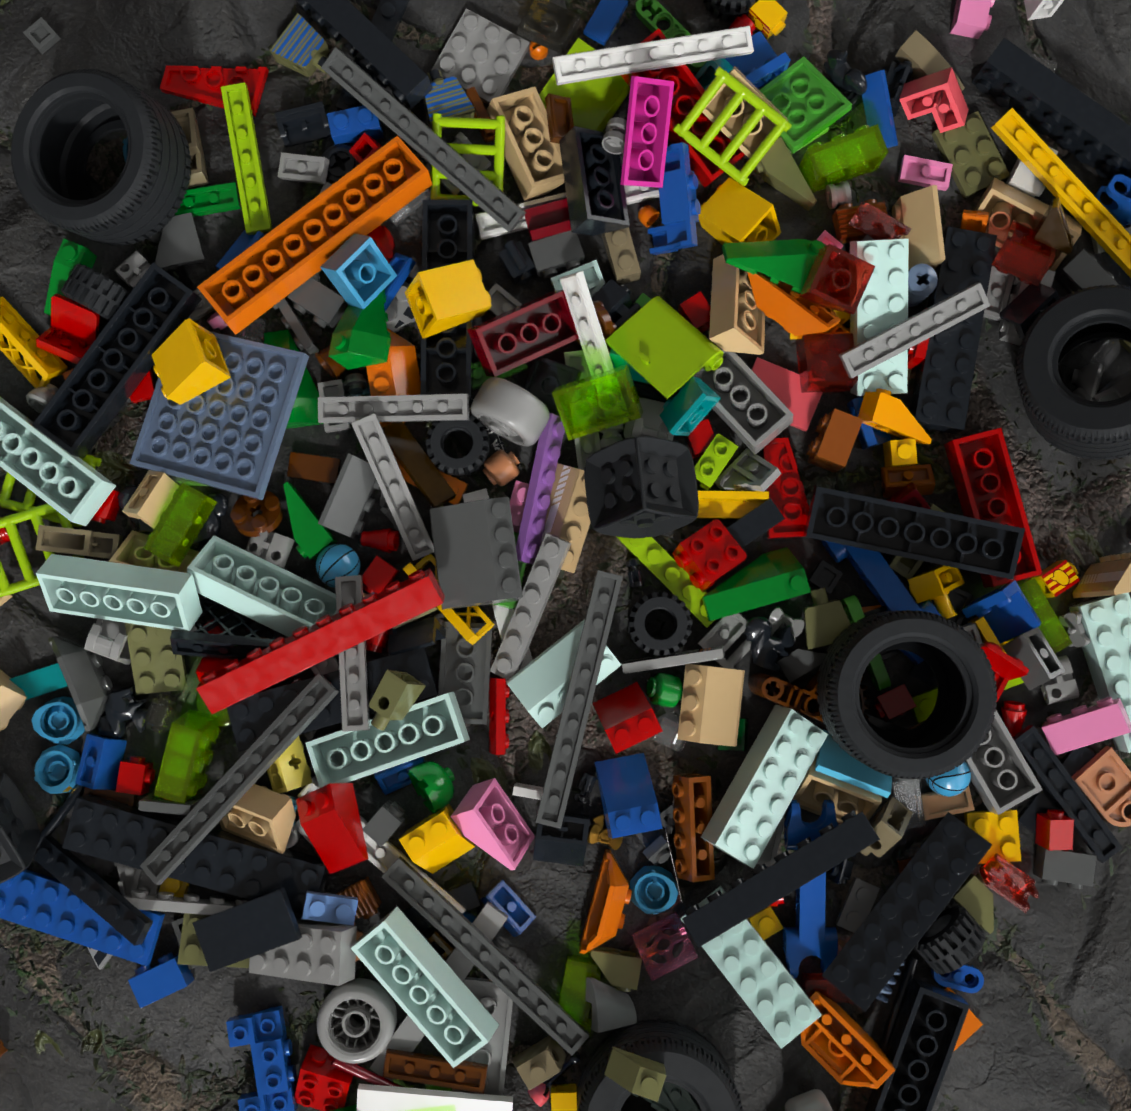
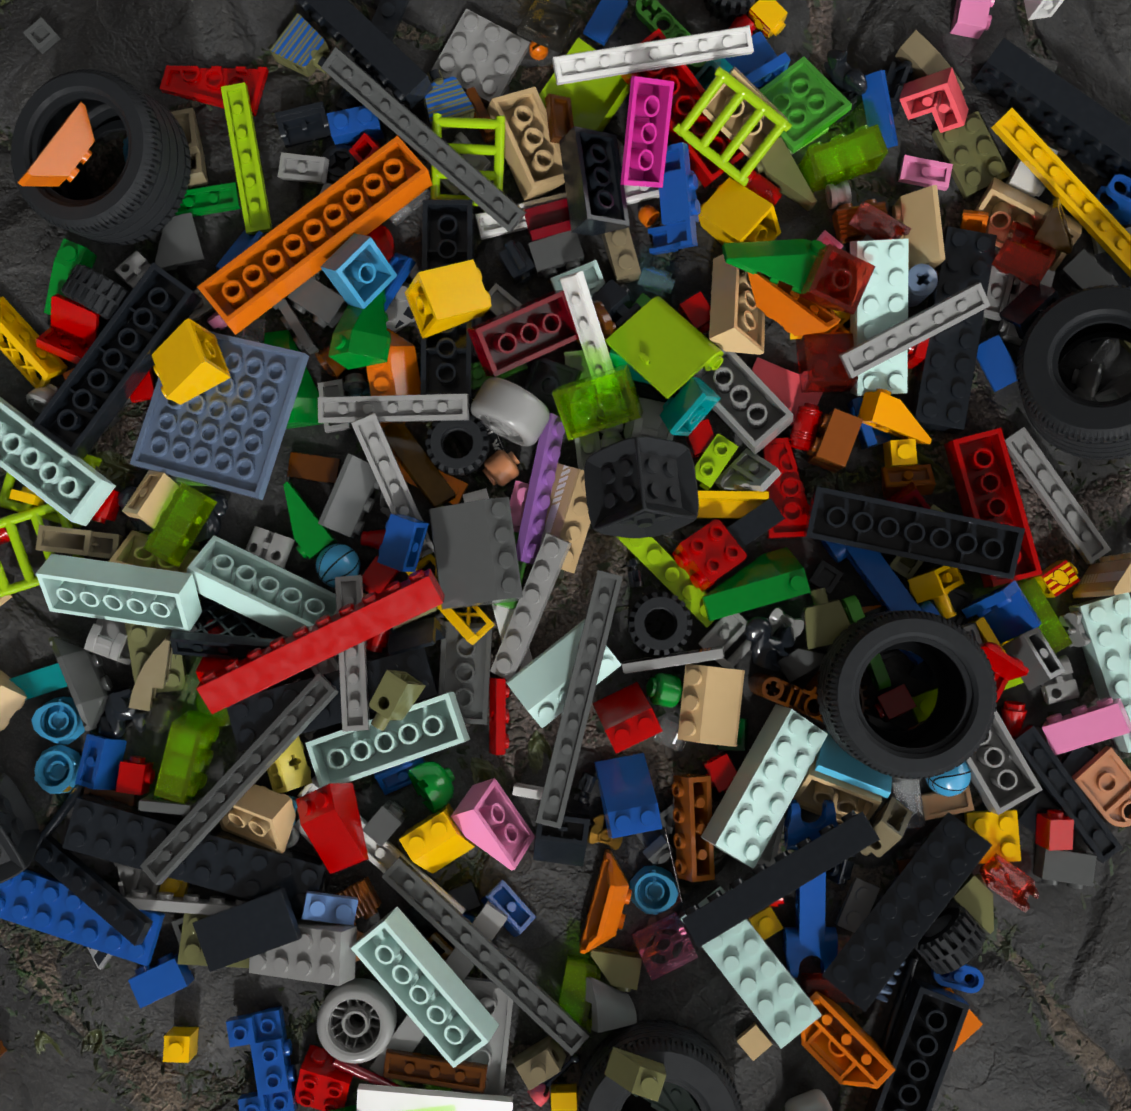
reddish brown plate [230,491,283,537] -> none
light grey wheel [602,117,627,154] -> none
none -> yellow plate [9,487,45,506]
none -> orange wedge [18,102,95,187]
none -> dark tan slope [129,632,173,711]
none -> yellow brick [163,1026,199,1063]
none -> blue brick [377,514,429,572]
none -> clear light blue brick [637,266,676,297]
none -> red brick [702,751,737,793]
none -> tan tile [736,1022,773,1061]
none -> red head [738,170,783,206]
none -> red head [789,403,823,451]
none -> blue slope [976,335,1017,392]
none -> light grey plate [1005,427,1111,564]

